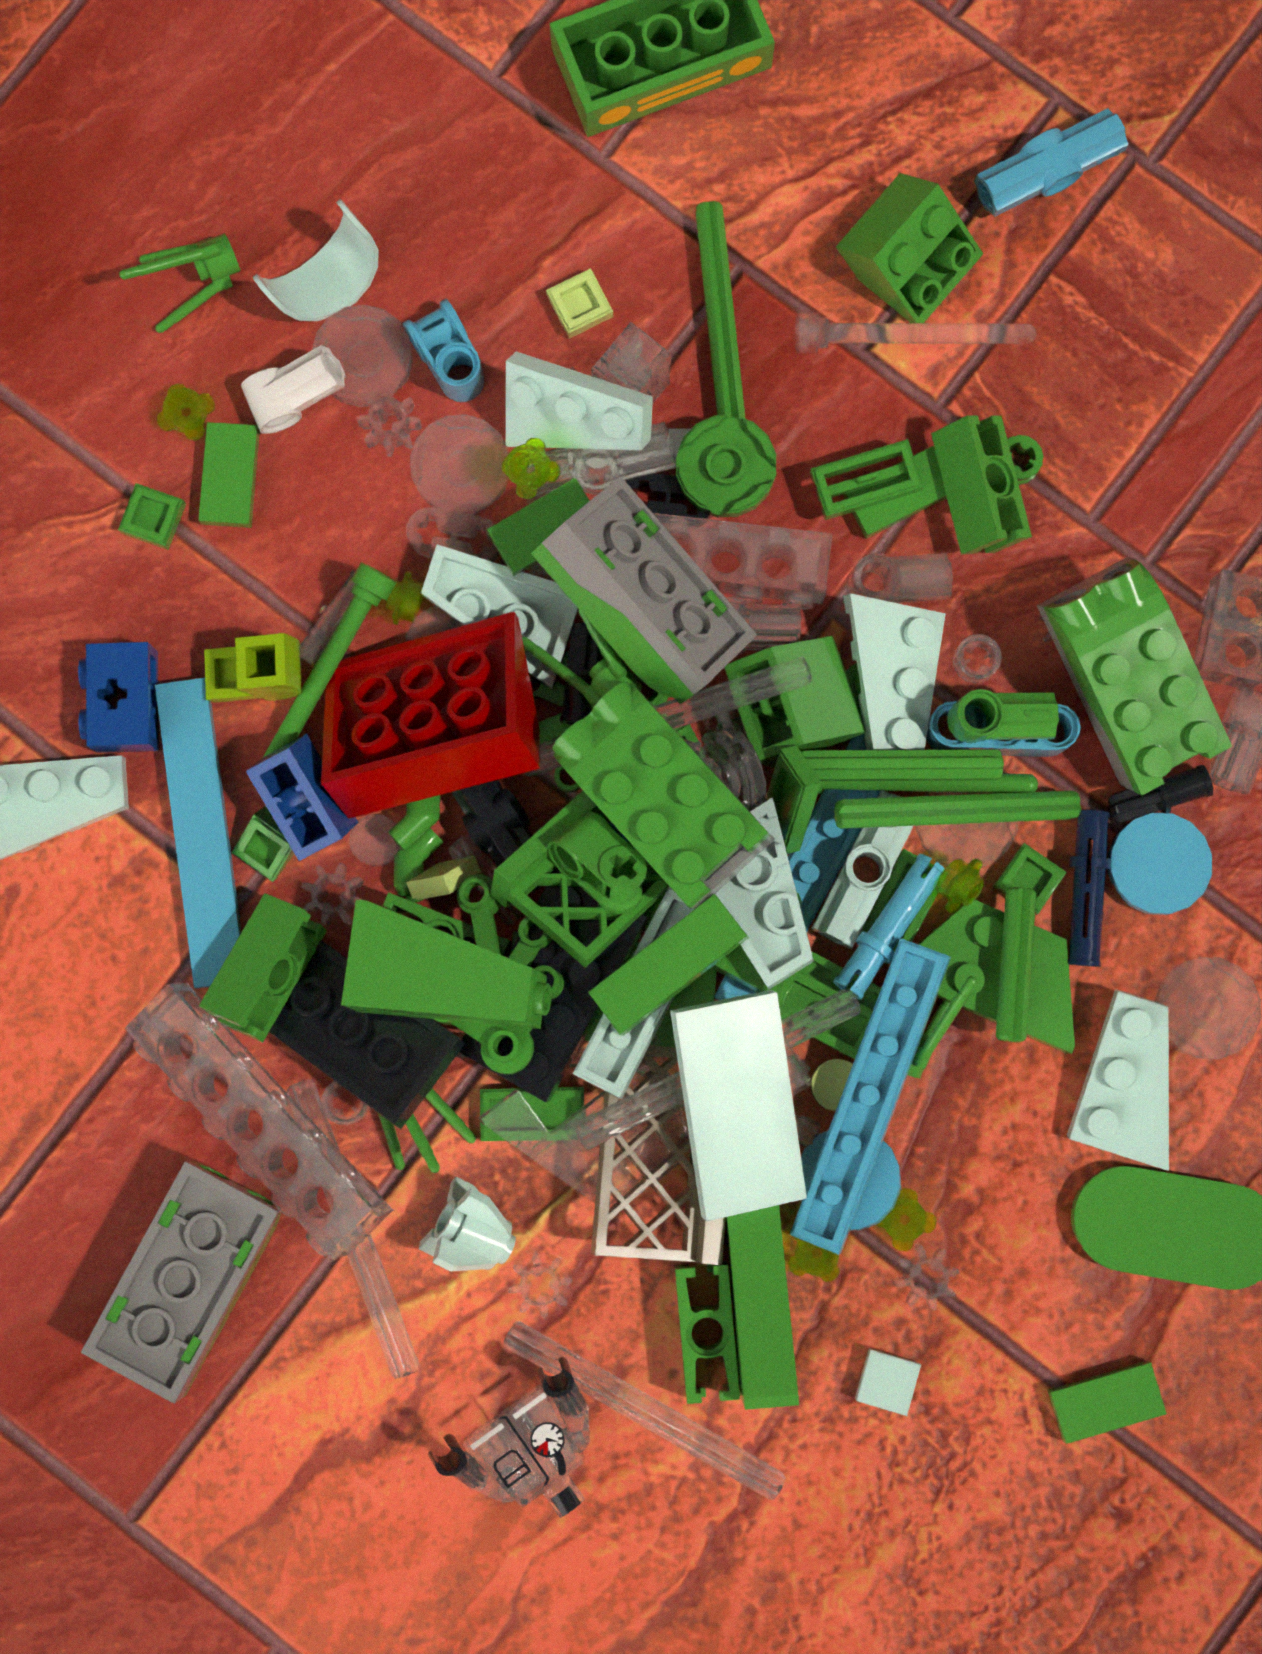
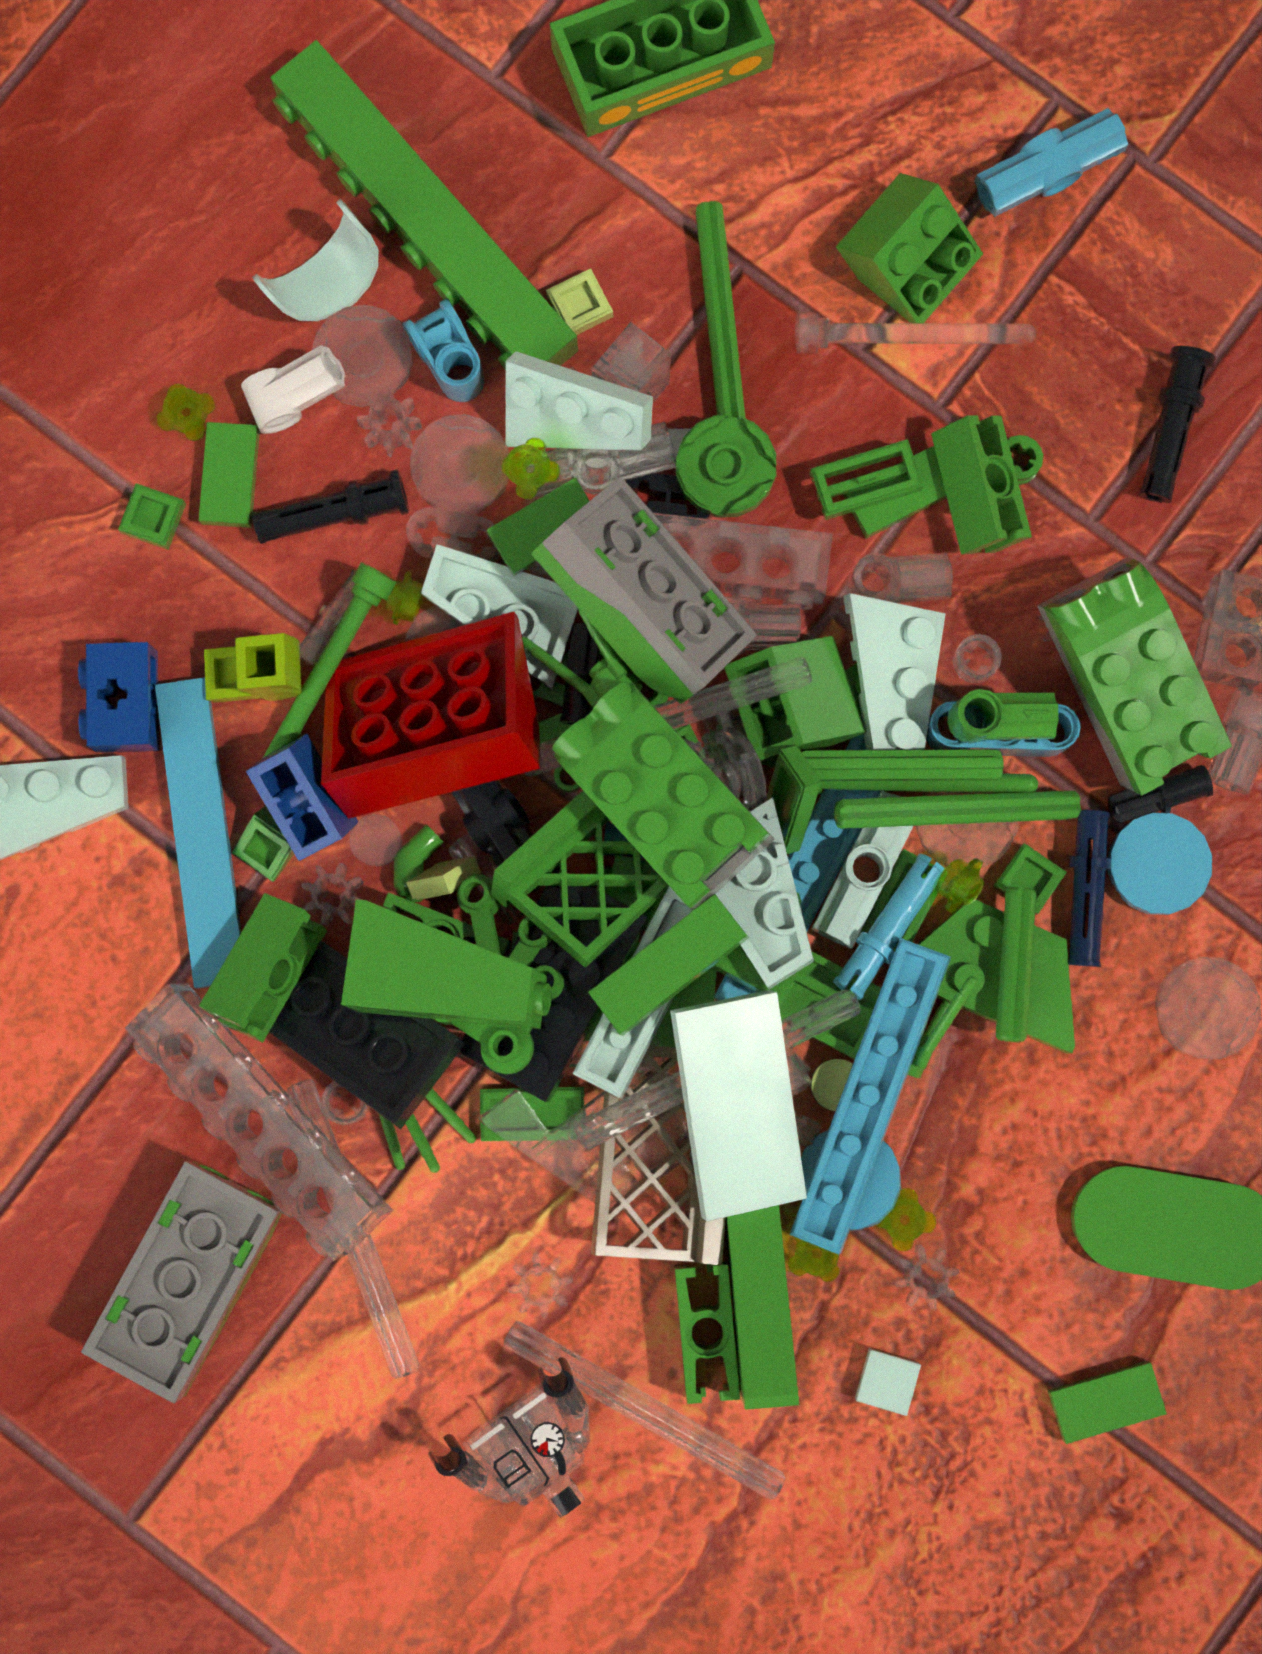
bright green plant [119,233,241,333] -> none
bright green arm [387,795,440,851] -> none
light aqua brick [419,1177,516,1272] -> none
bright green piece [547,811,647,914] -> none
light aqua wing [1067,989,1169,1171] -> none
none -> black pin [252,469,410,544]
none -> bright green brick [270,40,578,371]
none -> black pin [1139,346,1216,503]

